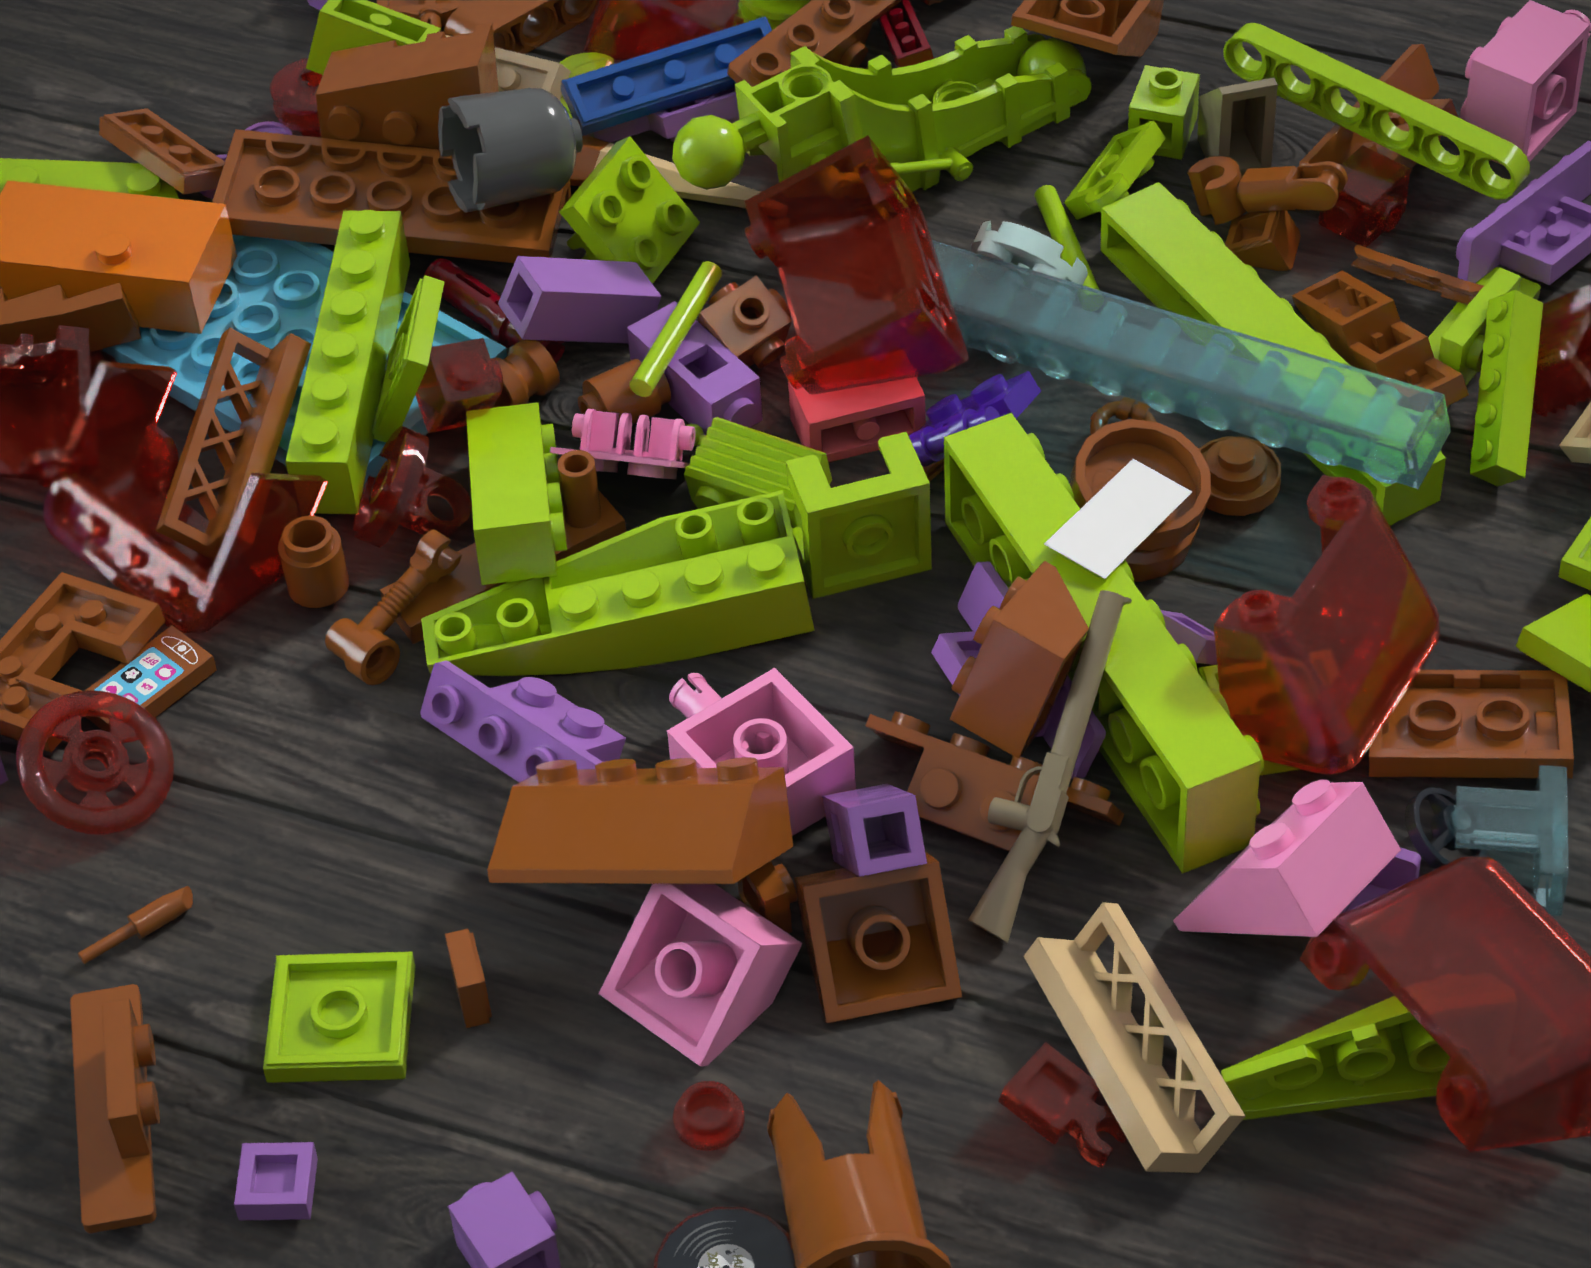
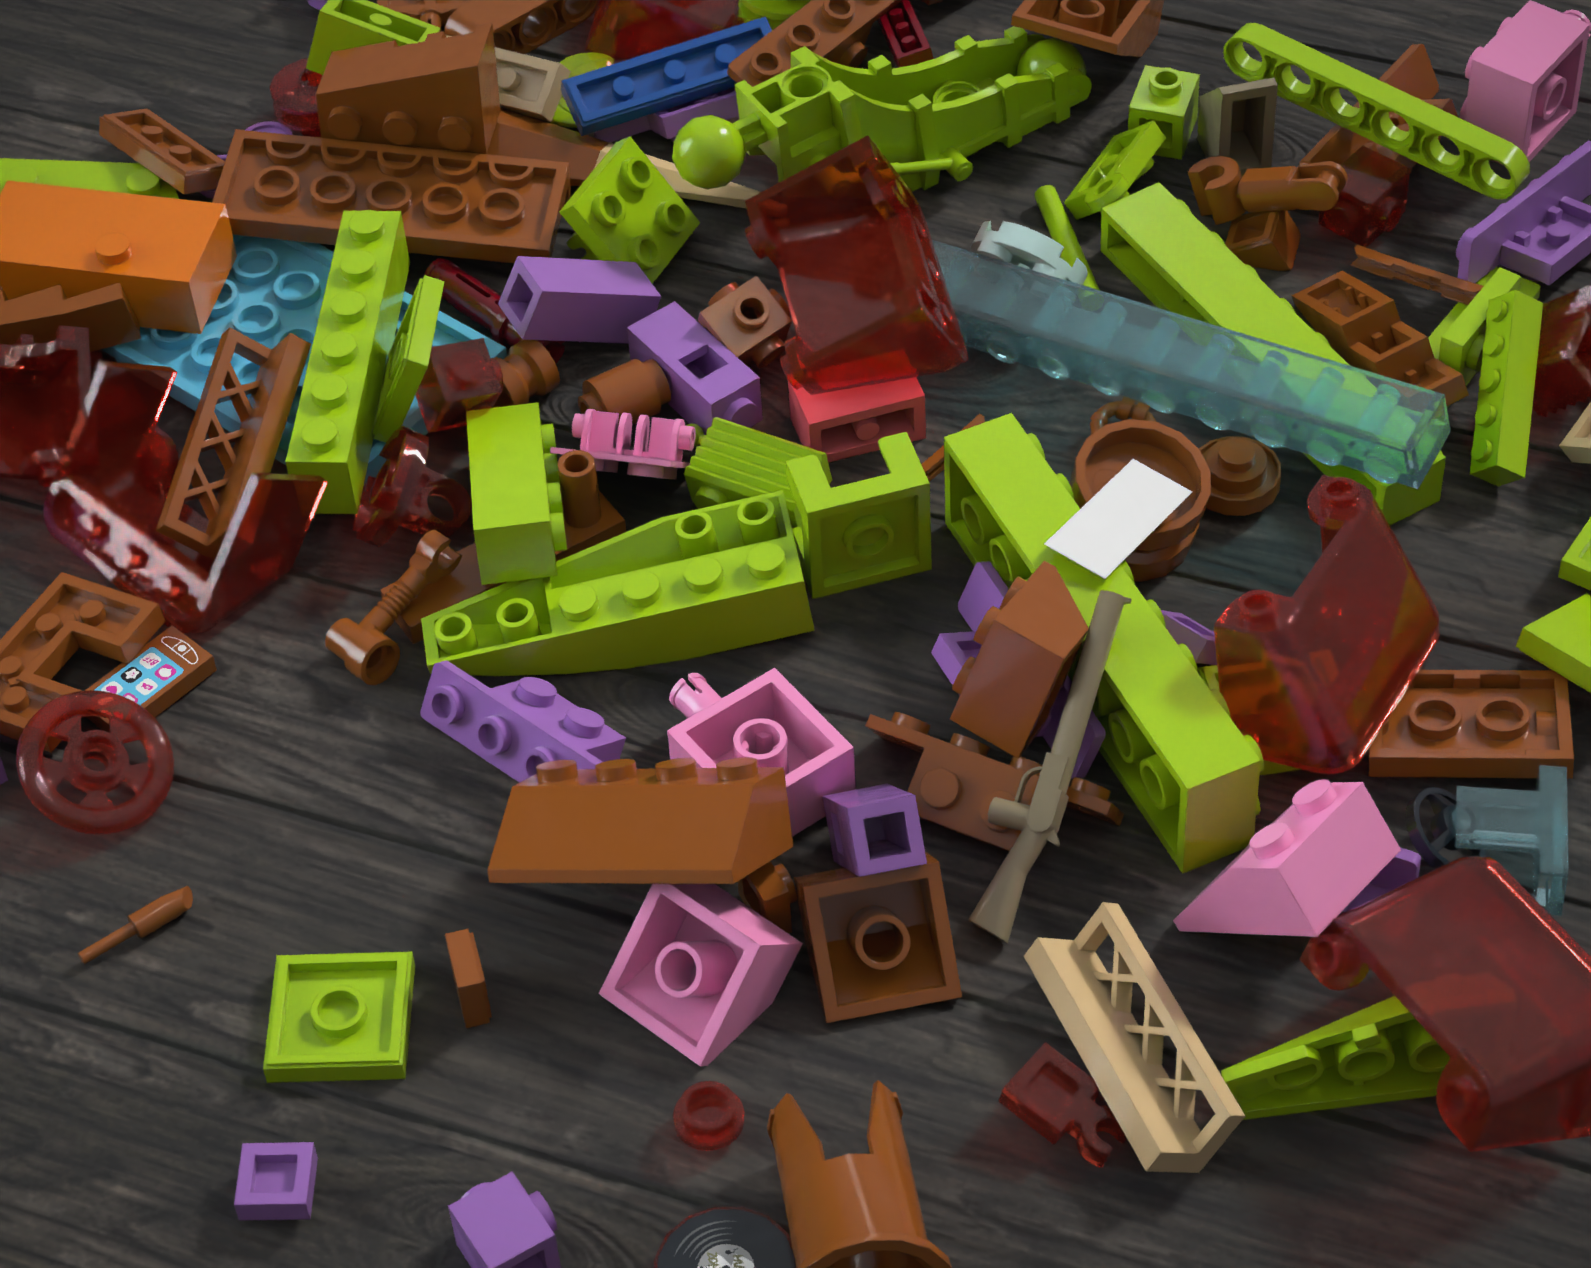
dark orange bracket [70,984,160,1233] -> none
dark orange brick [278,516,349,608] -> none
dark grey cylinder [438,88,583,212] -> none
lime bar [630,261,722,397] -> none
dark purple plate [909,371,1041,467] -> none

